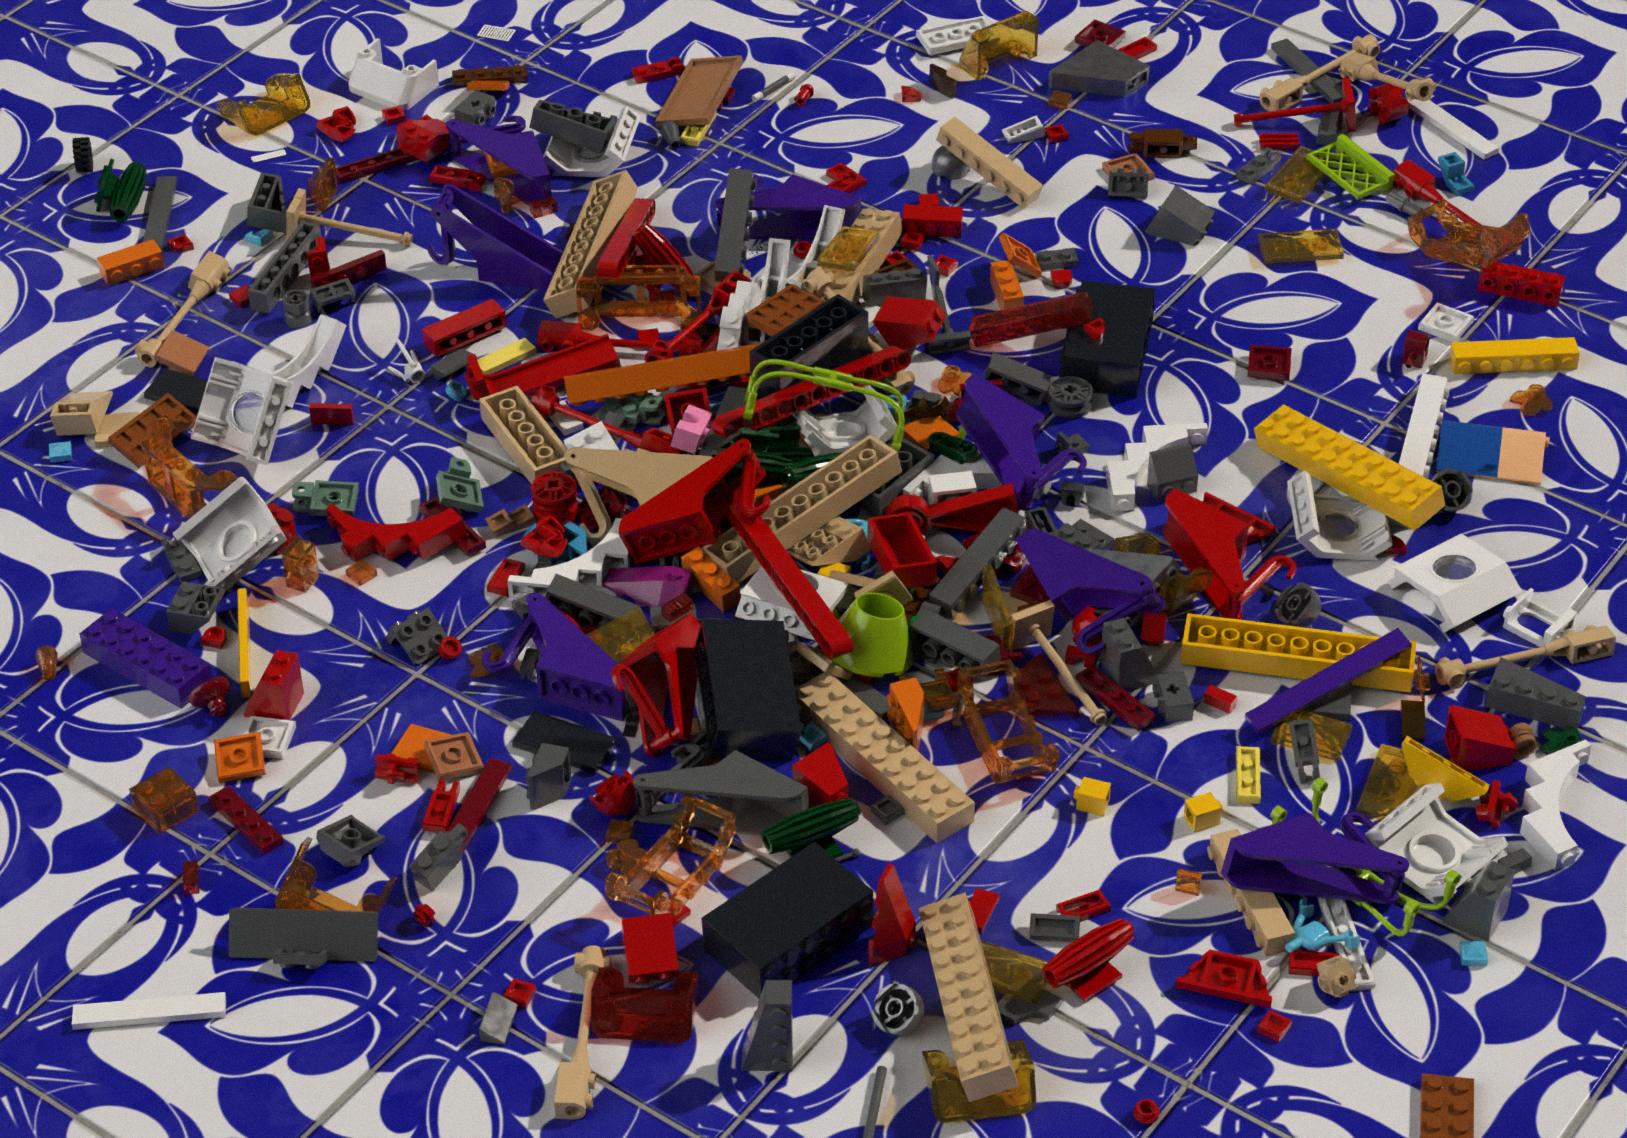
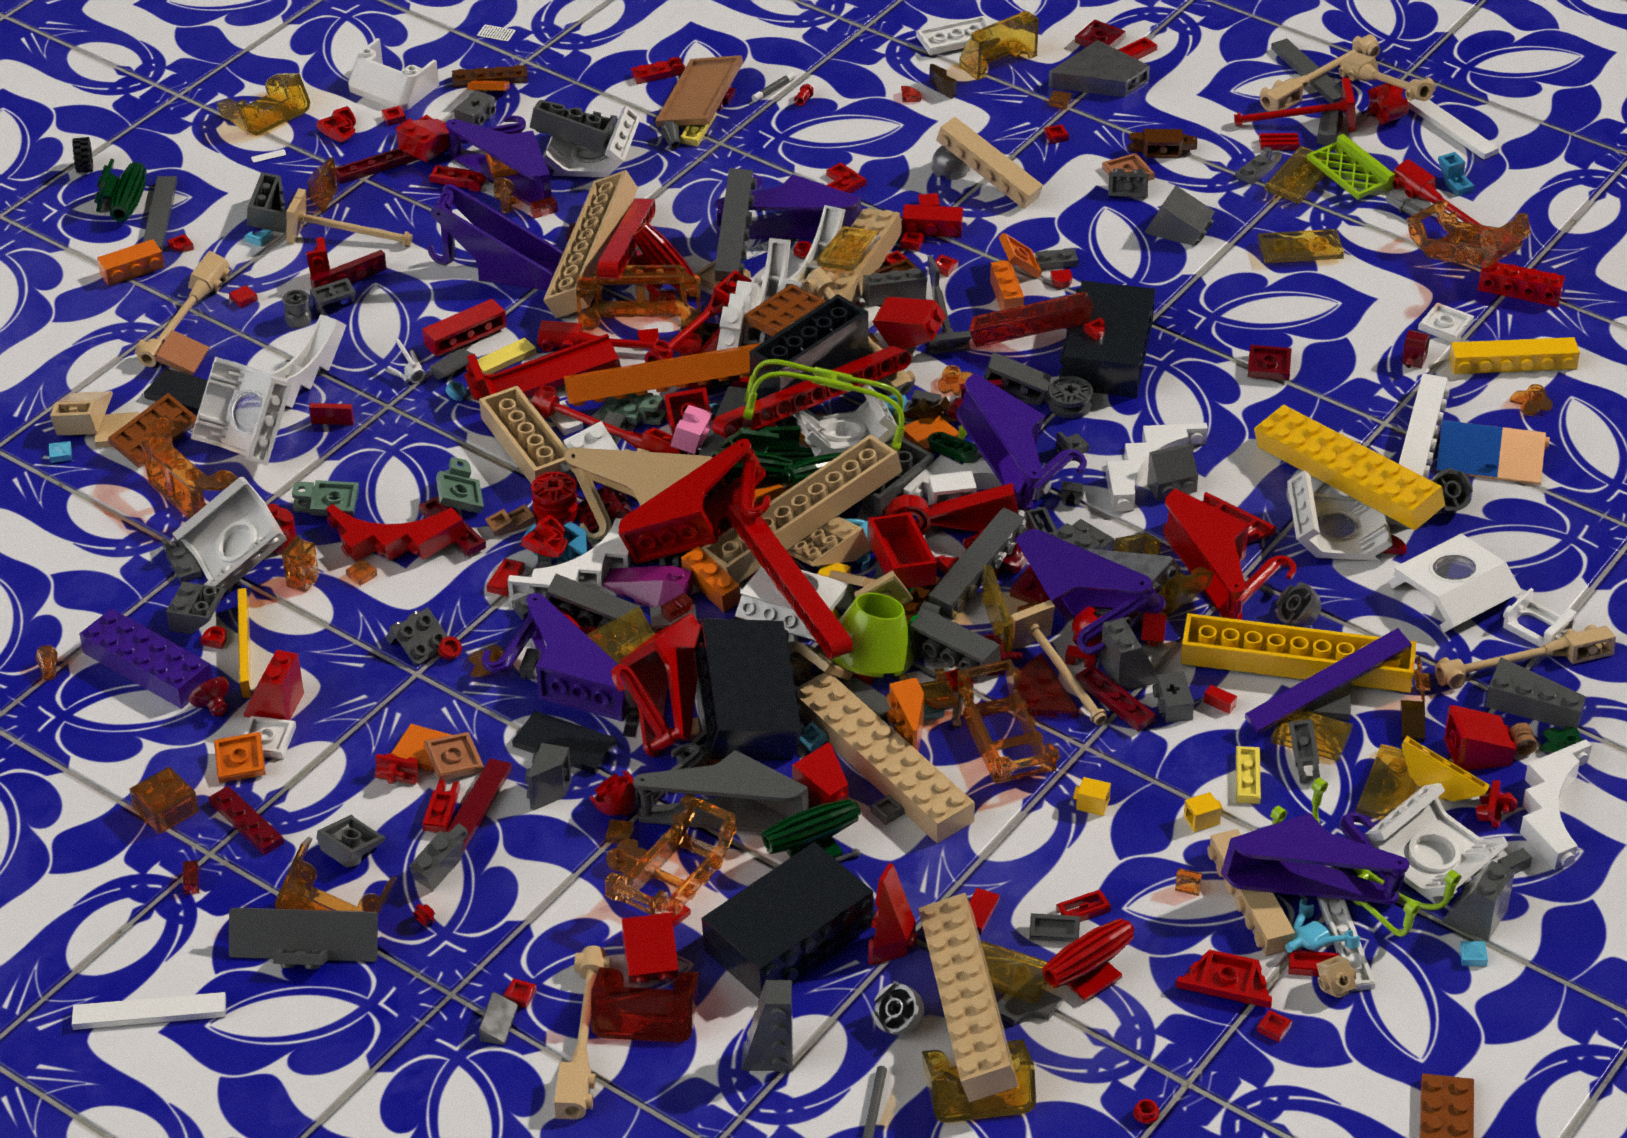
dark grey brick [248,221,321,314] -> none
white slope [1002,115,1046,144] -> none

